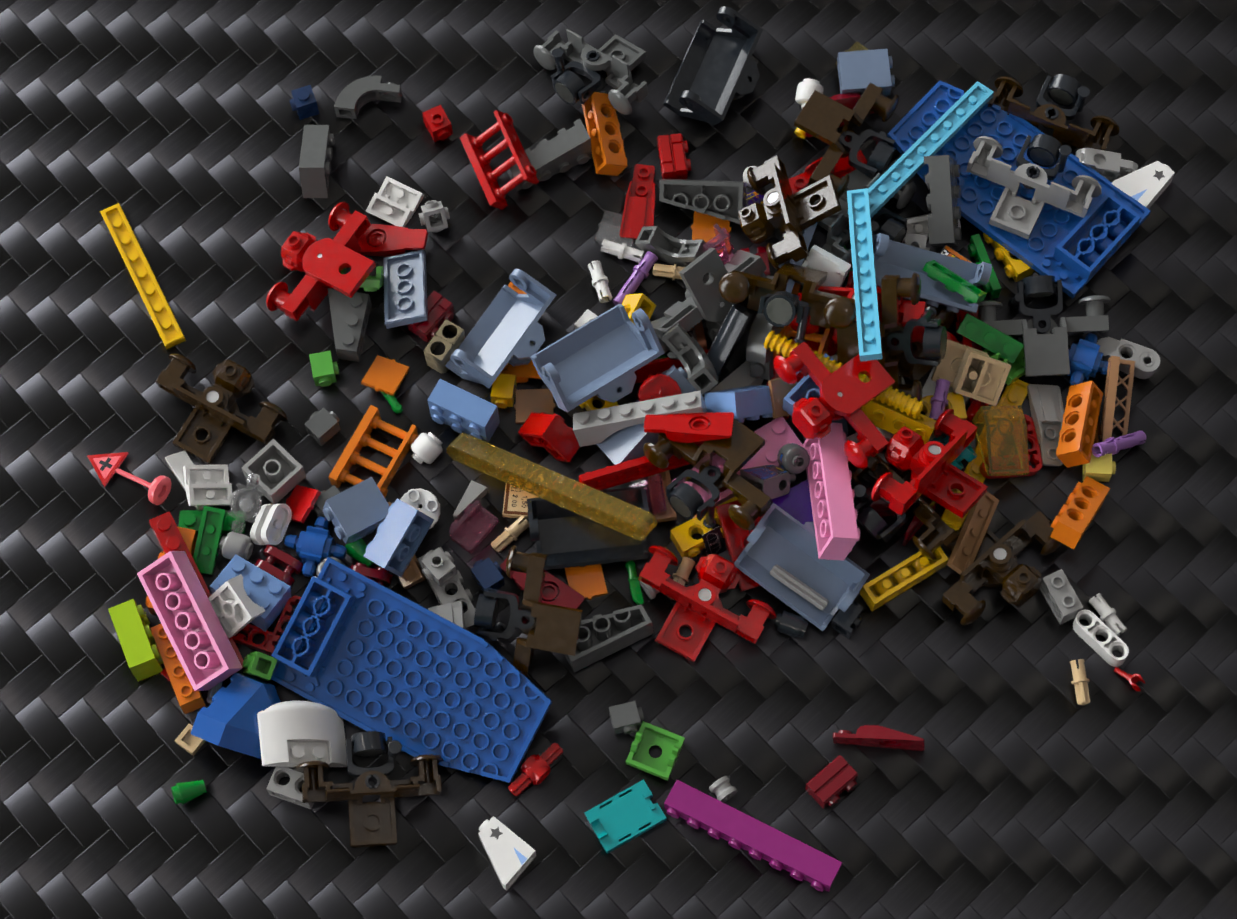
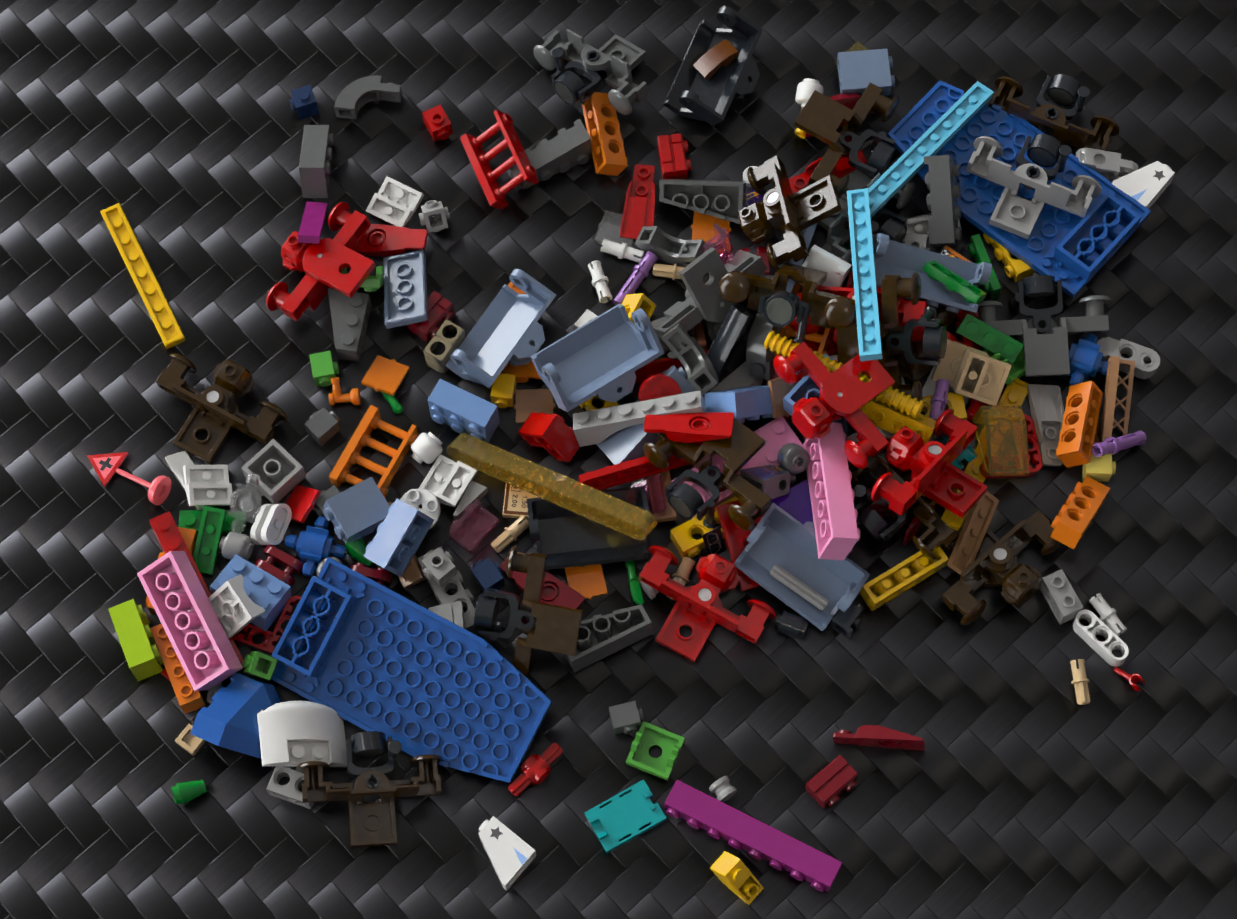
none -> magenta tile [298,202,328,244]
none -> orange piece [328,377,361,406]
none -> white slope [418,454,477,507]
none -> reddish brown slope [693,39,740,80]
none -> yellow slope [710,851,764,905]

